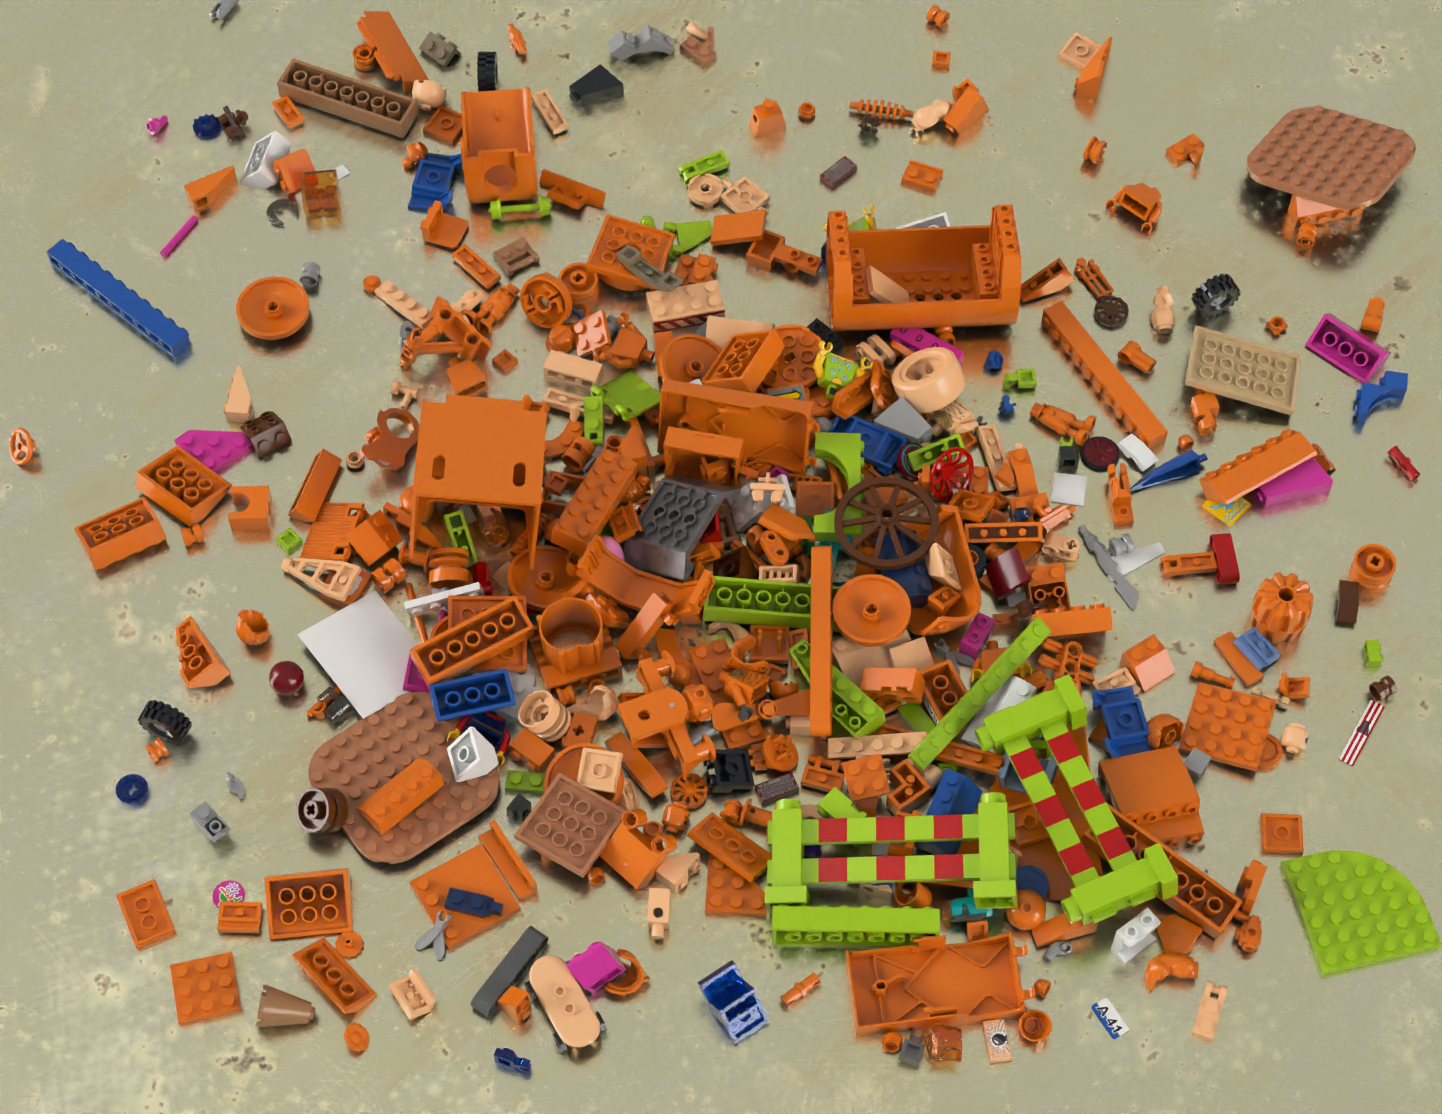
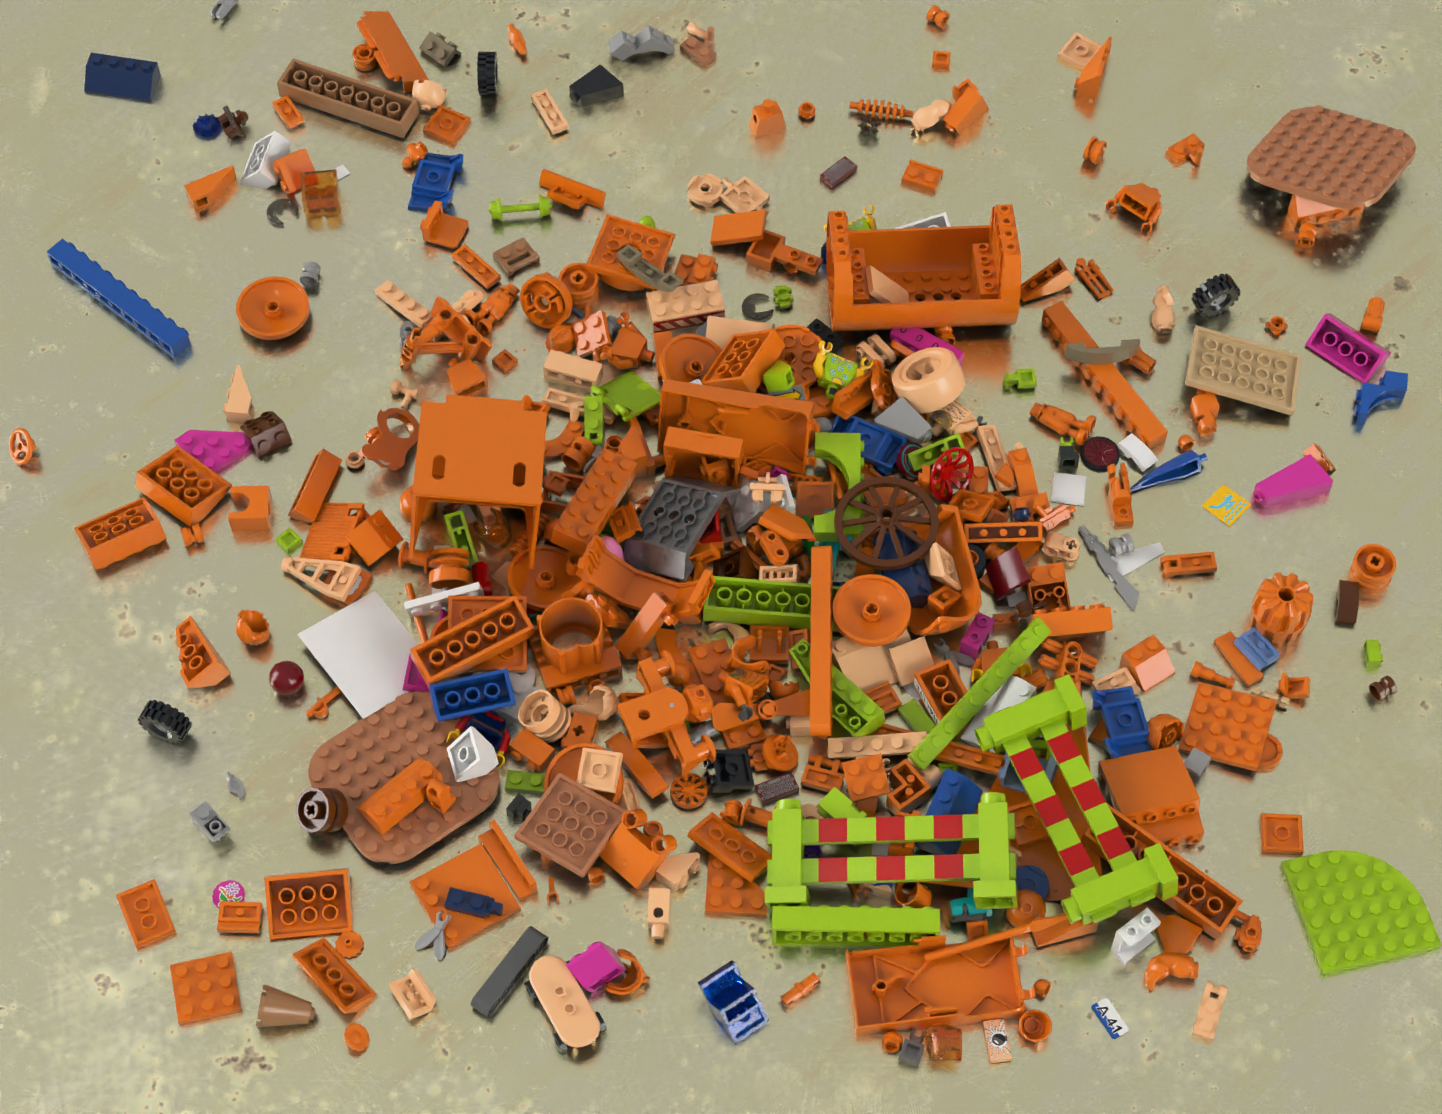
clear blue gear [116,774,148,805] -> none
orange wheel [145,738,169,763] -> none
dark pink plate [146,115,168,135] -> none
dark pink bar [160,215,198,257] -> none
clear smoke piece [317,687,353,724] -> none
orange plate [363,275,381,293] -> none
orange wheel [370,558,407,594] -> none
orange slope [383,502,443,551] -> none
orange piece [460,87,538,203] -> none
clear blue plate [494,1048,531,1073] -> none
orange slope [497,986,532,1024] -> none
orange hair [618,475,652,507] -> none
orange head [661,802,690,834] -> none
lime flag [663,220,712,257] -> none
lime plate [678,150,730,184] -> none
orange wedge [860,667,926,704] -> none
blue plate [983,350,1003,370] -> none
blue plate [998,395,1017,413] -> none
light grey arm [1042,941,1073,963] -> none
reddish brown wheel [1094,295,1129,326] -> none
orange slope [1199,429,1317,505] -> none
red beam [1210,533,1240,584] -> none
orange plate [1238,860,1267,915] -> none
light nougat head [1281,723,1309,754] -> none
sticker [1339,700,1385,766] -> none
red pin [1387,446,1421,482] -> none
none -> dark blue slope [84,53,161,102]
none -> orange leg [426,778,456,814]
none -> orange hand [547,877,559,904]
none -> clear smoke head [742,293,774,321]
none -> lime slope [763,360,795,392]
none -> lime piece [773,285,794,309]
none -> orange hand [848,884,867,902]
none -> orange piece [924,914,1068,962]
none -> dark tan slope [1064,339,1140,364]

